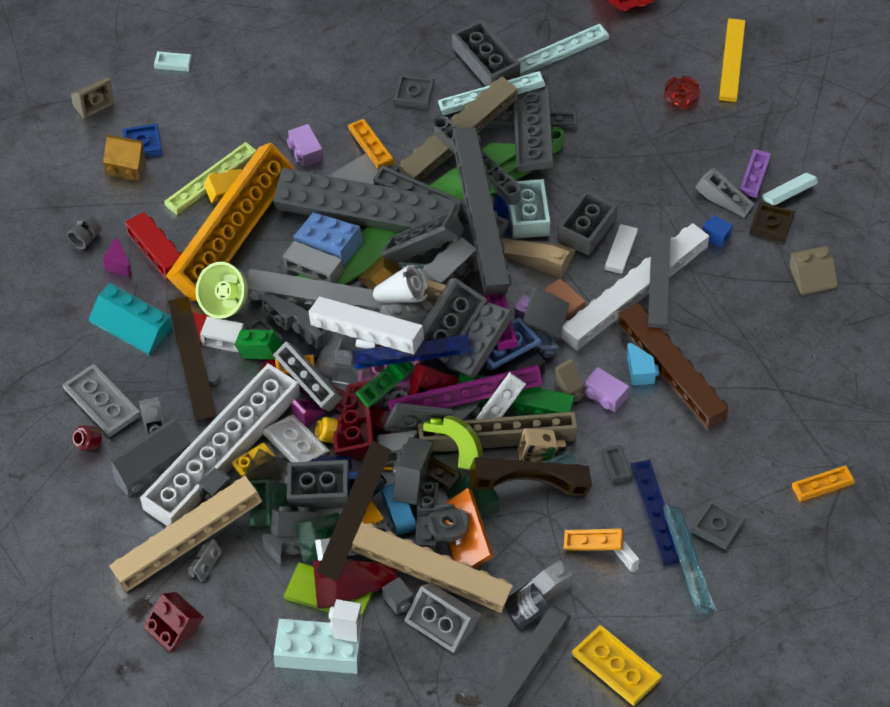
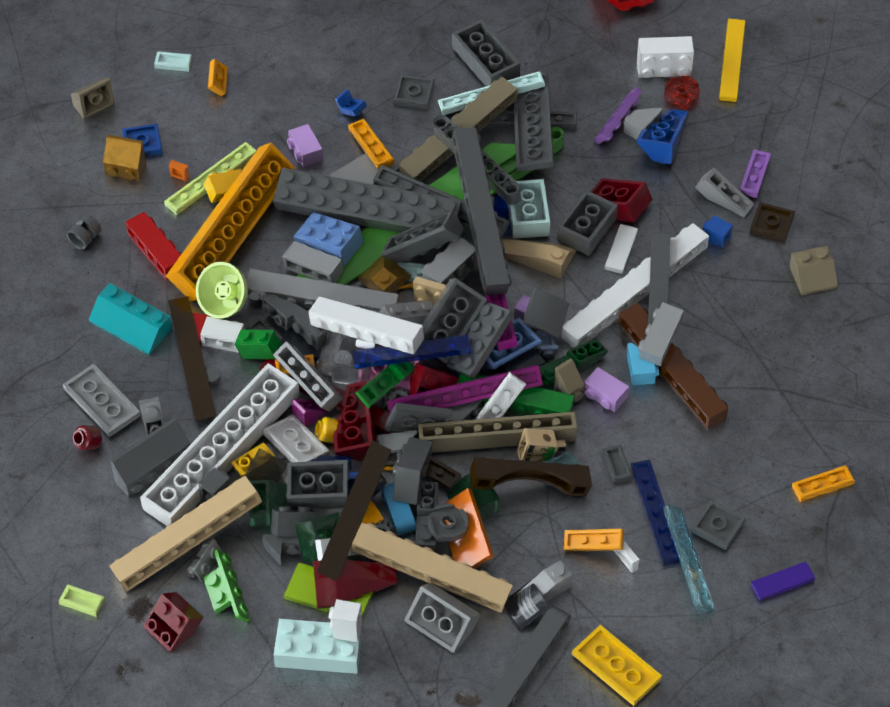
magenta slope [103,238,132,277] -> none
white cone [373,264,428,304] -> none
dark grey brick [382,577,413,615] -> none
lime arch [423,415,483,469] -> none
light aqua tile [517,24,609,77] -> none
nougat brick [543,278,586,321] -> none
light aqua tile [762,172,818,205] -> none
none -> yellowish green tile [59,584,105,617]
none -> orange tile [169,160,189,181]
none -> bright green bracket [203,549,250,623]
none -> light orange plate [208,59,228,97]
none -> blue bracket [335,90,367,117]
none -> dark green slope [539,338,608,386]
none -> dark red slope [591,178,653,222]
none -> medium lavender plate [594,87,642,145]
none -> light grey slope [623,107,663,140]
none -> white brick [637,36,694,78]
none -> blue wedge [637,109,689,164]
none -> light grey brick [638,302,684,366]
none -> dark purple tile [751,561,815,601]

